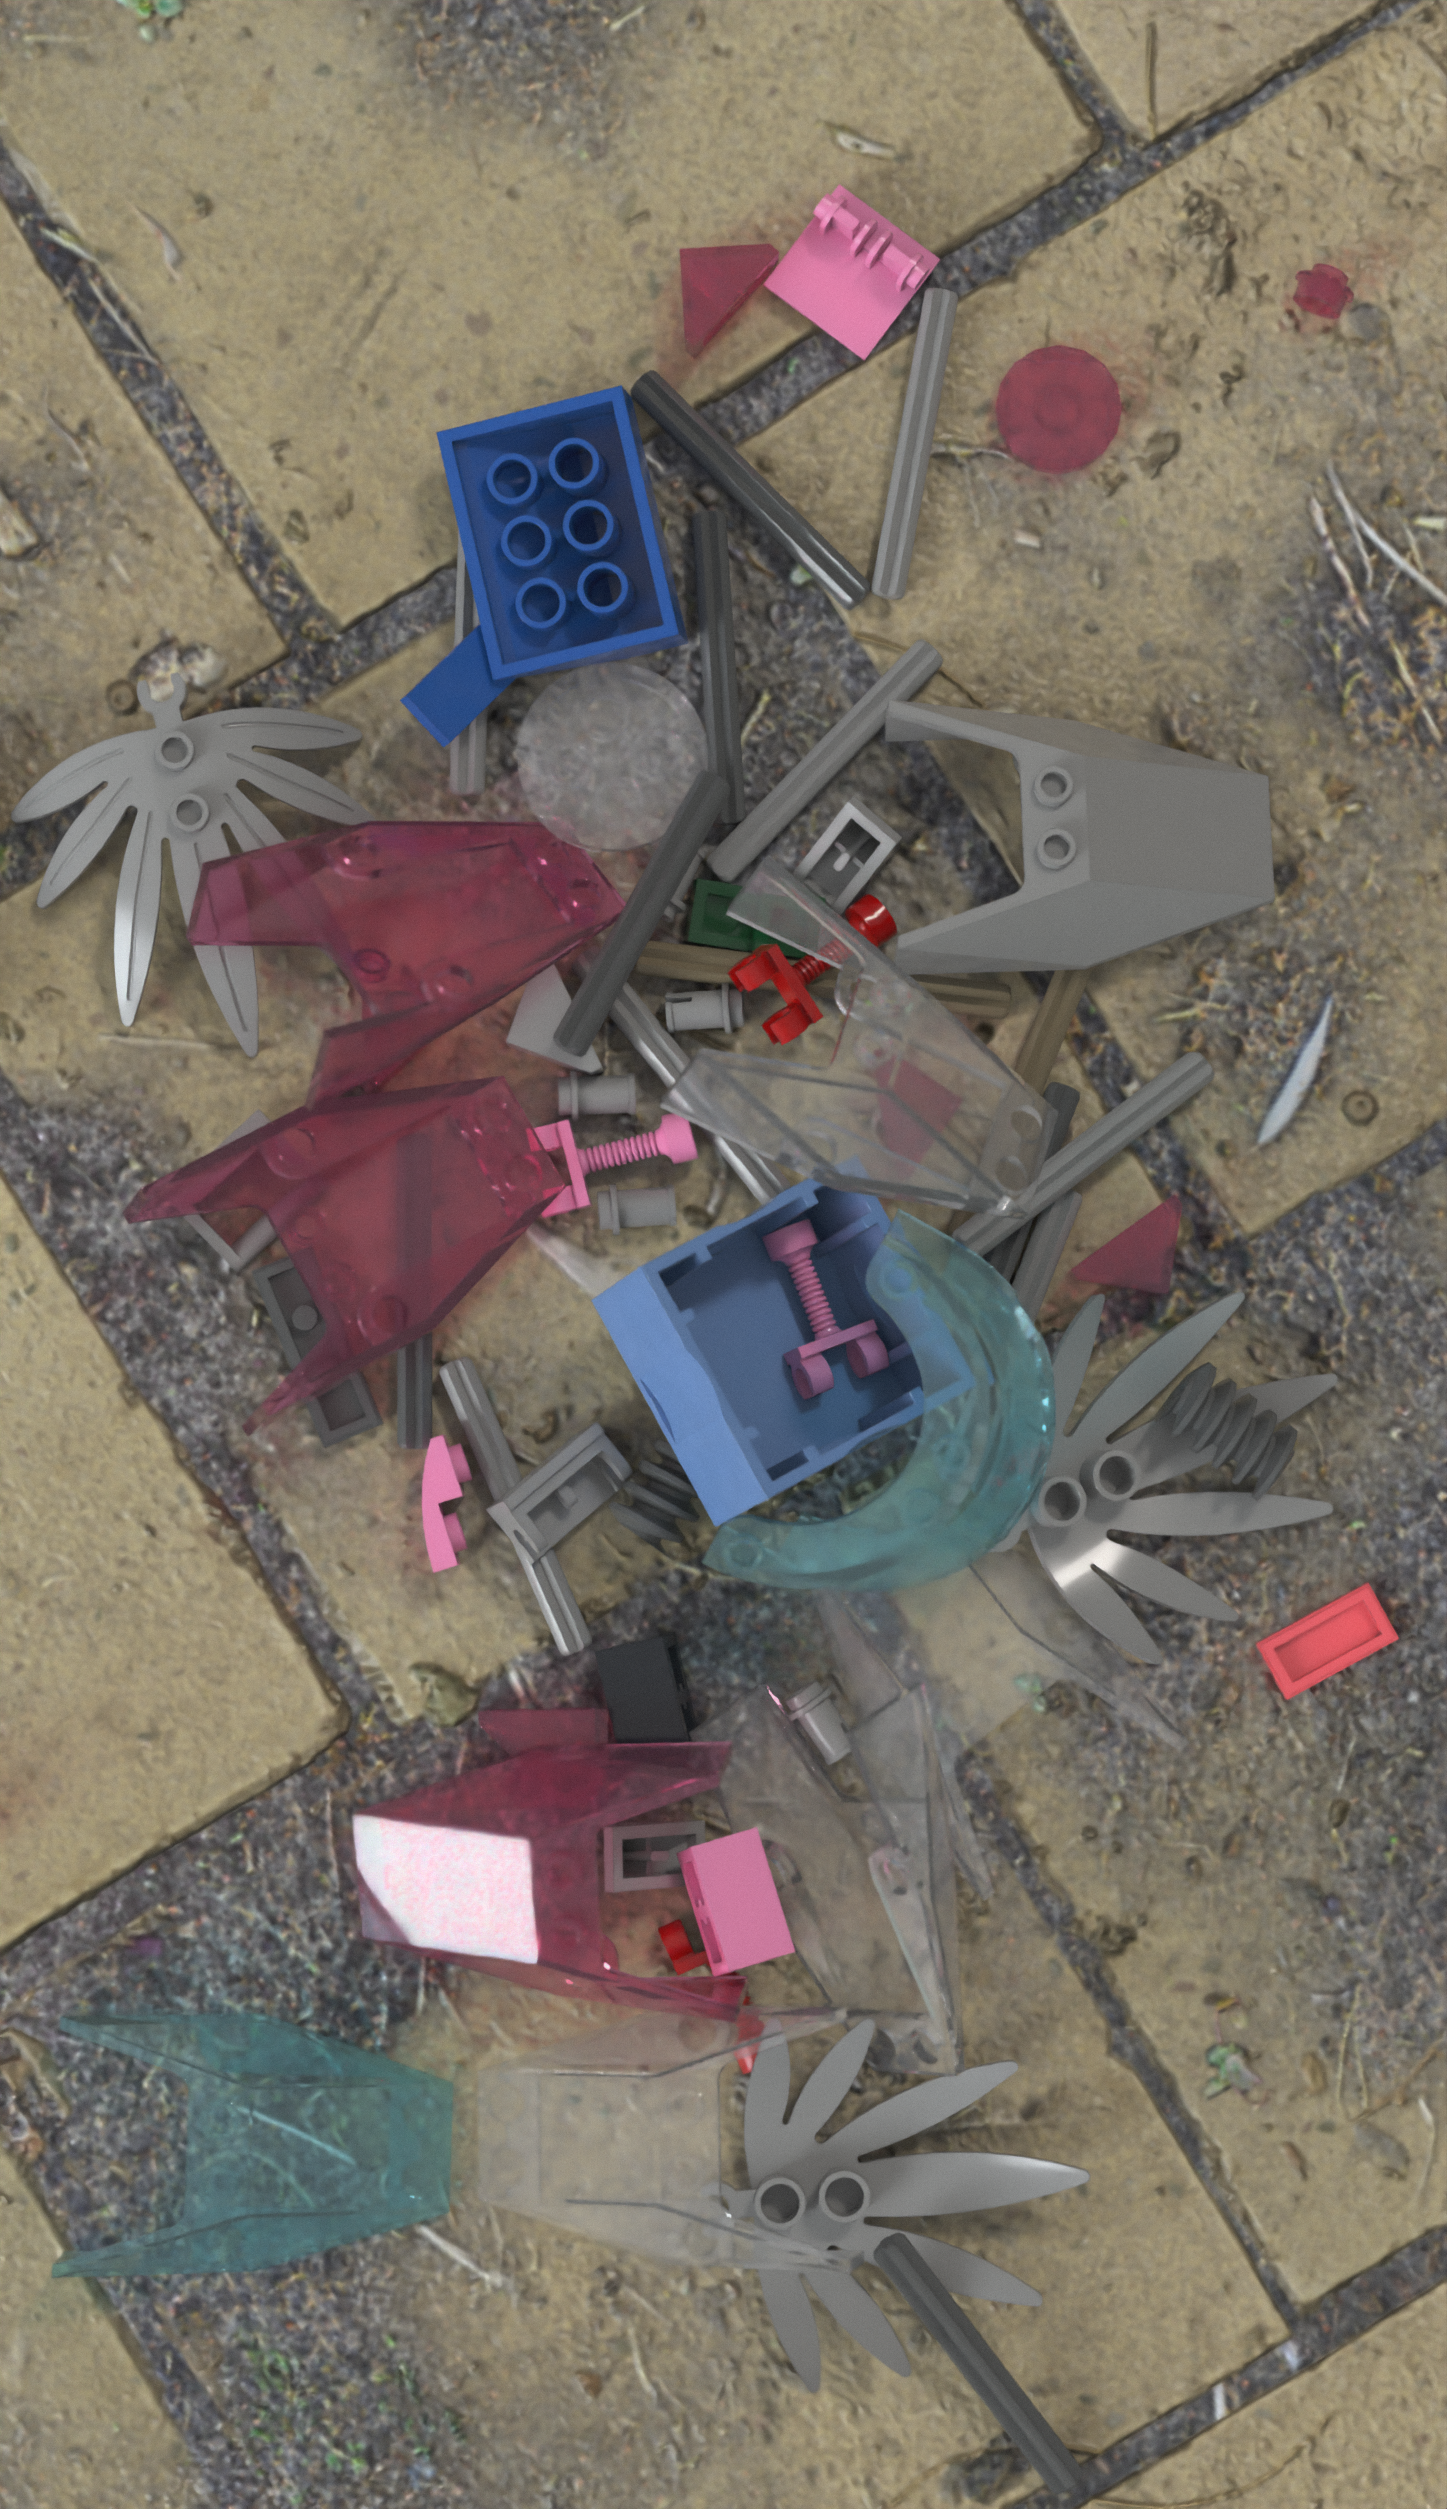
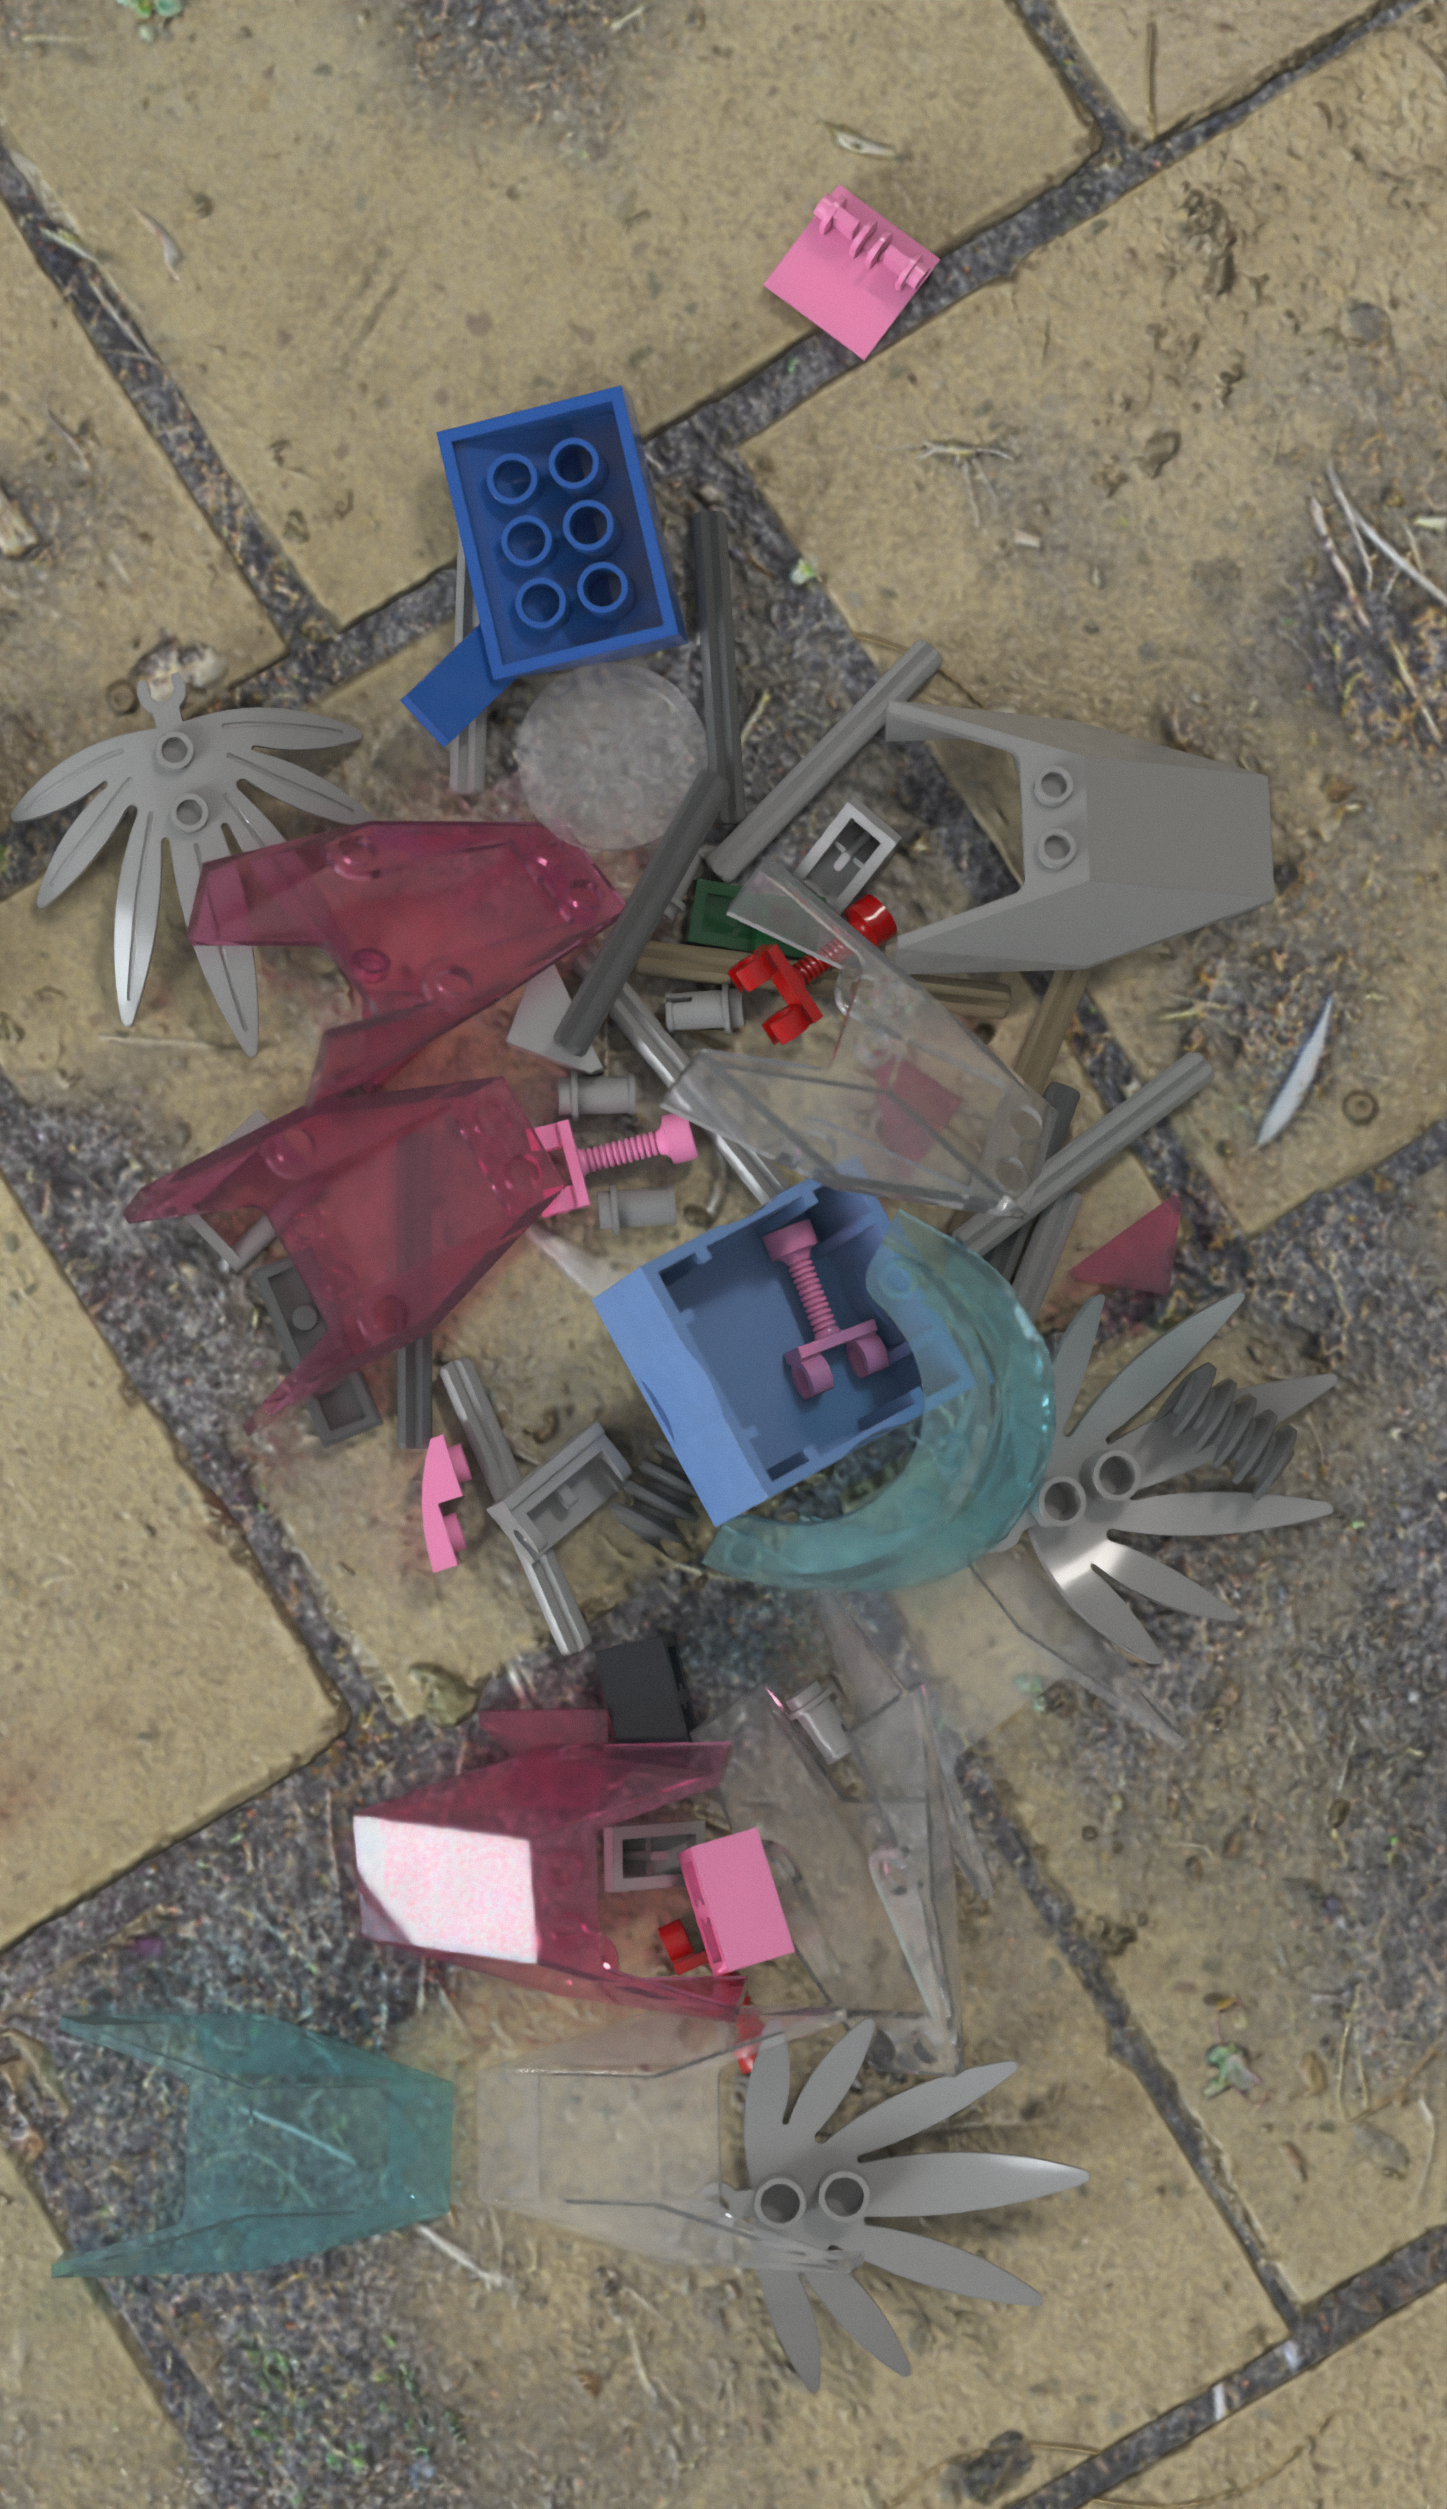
dark grey axle [630,370,871,610] -> none
clear pink slope [680,244,779,359] -> none
light grey axle [871,288,958,600] -> none
dark grey axle [873,2232,1083,2494] -> none
clear pink tile [994,345,1122,475] -> none
coral tile [1255,1582,1399,1700] -> none
clear pink plate [1293,263,1354,319] -> none

